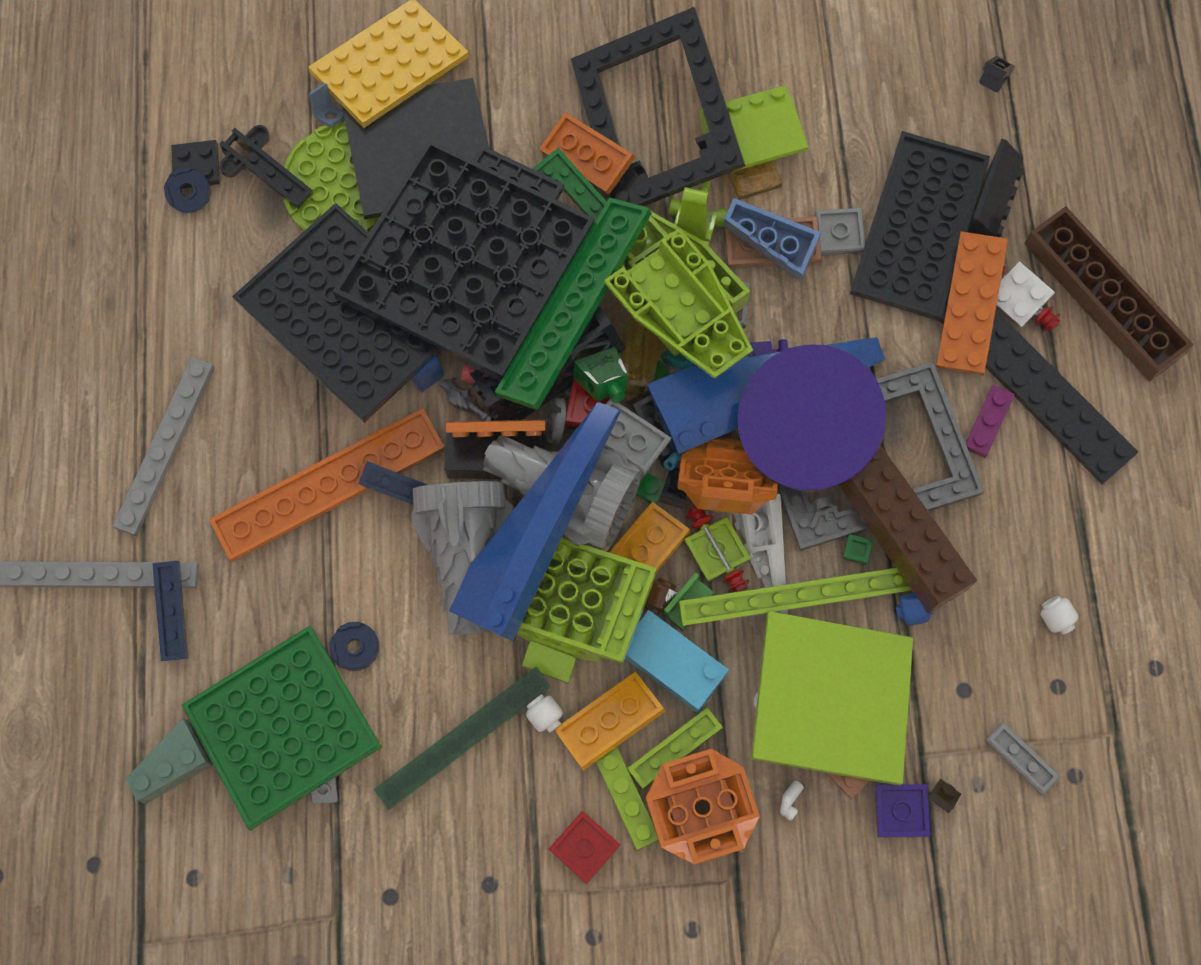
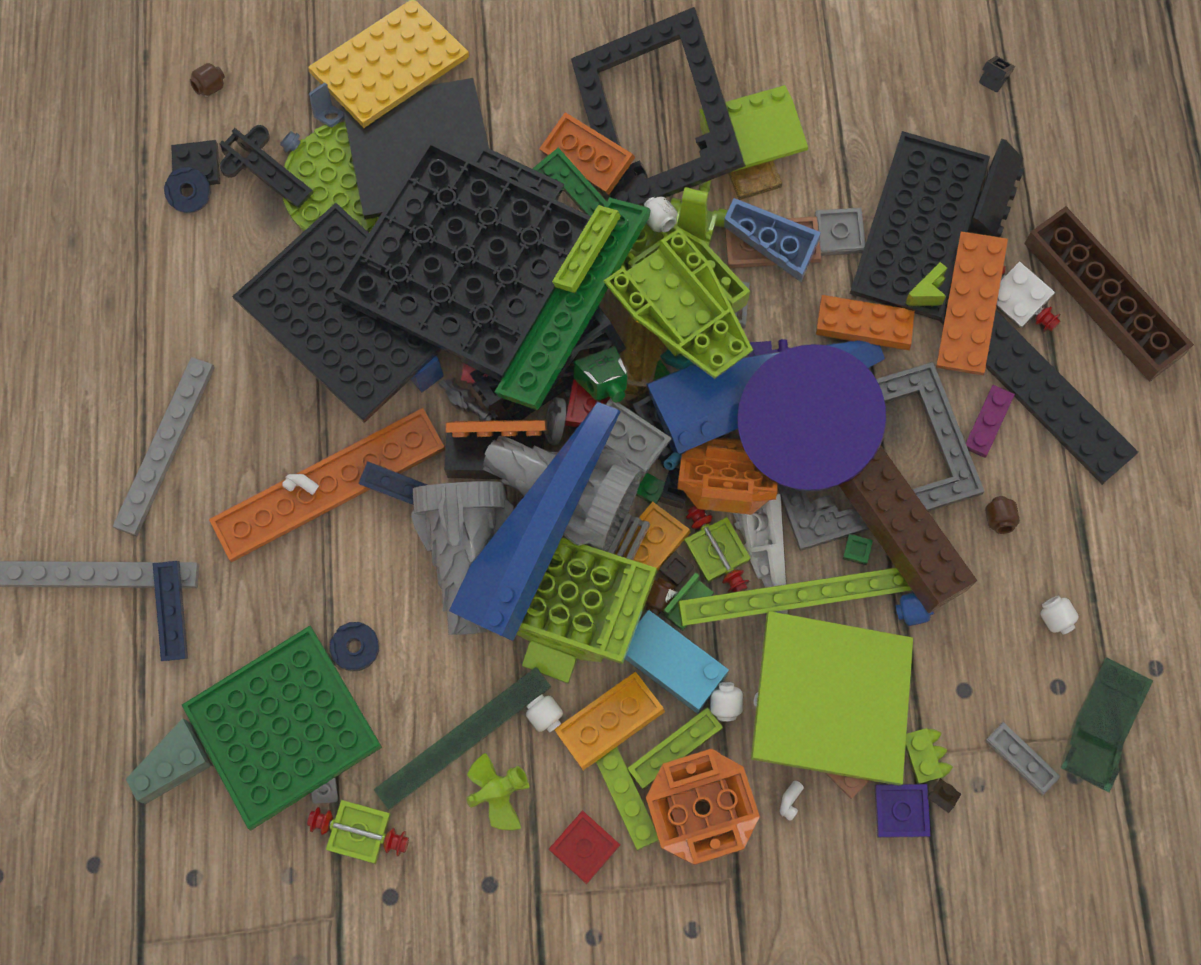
none -> reddish brown head [190,63,225,97]
none -> sand blue plate [280,131,301,152]
none -> white arm [282,474,319,495]
none -> lime plate [307,800,409,864]
none -> lime animal [466,753,530,831]
none -> lime plate [552,205,621,293]
none -> light grey tile [608,513,650,560]
none -> white head [644,197,677,232]
none -> dark brown plate [659,551,694,586]
none -> white head [710,682,743,721]
none -> orange plate [816,295,915,350]
none -> lime slope [905,262,947,306]
none -> lime plate [905,728,953,784]
none -> reddish brown head [985,496,1020,534]
none -> clear green windscreen [1060,657,1153,793]

